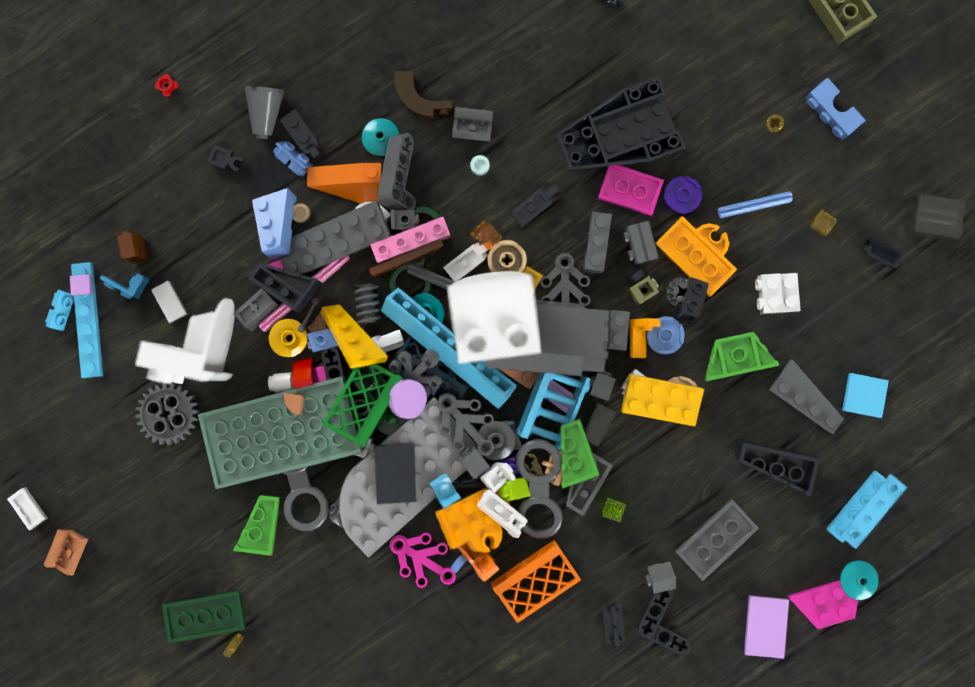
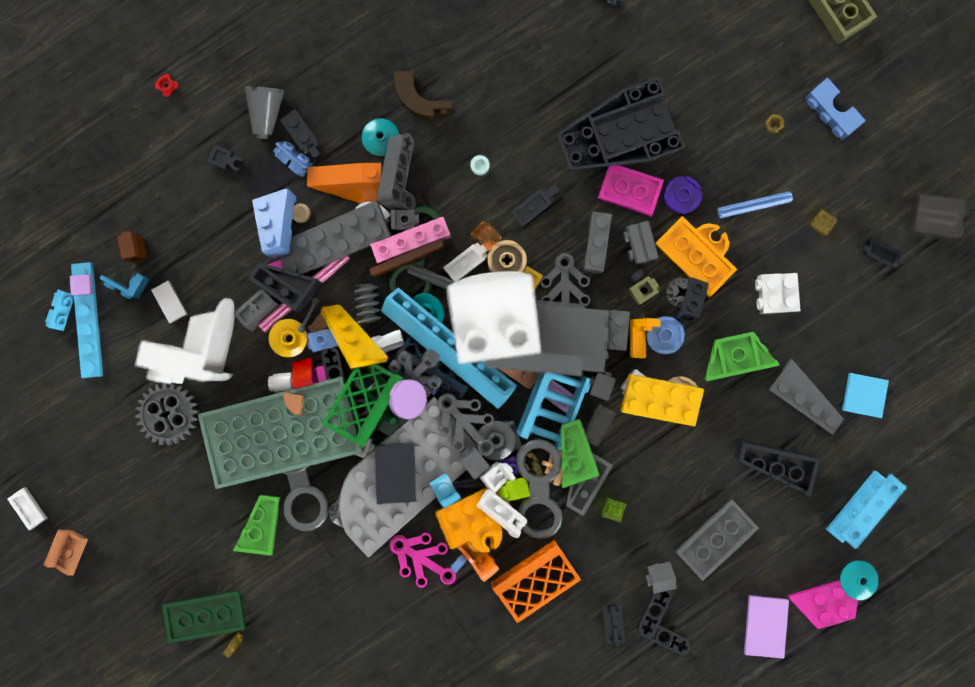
dark grey bracket [452,107,493,141] -> none

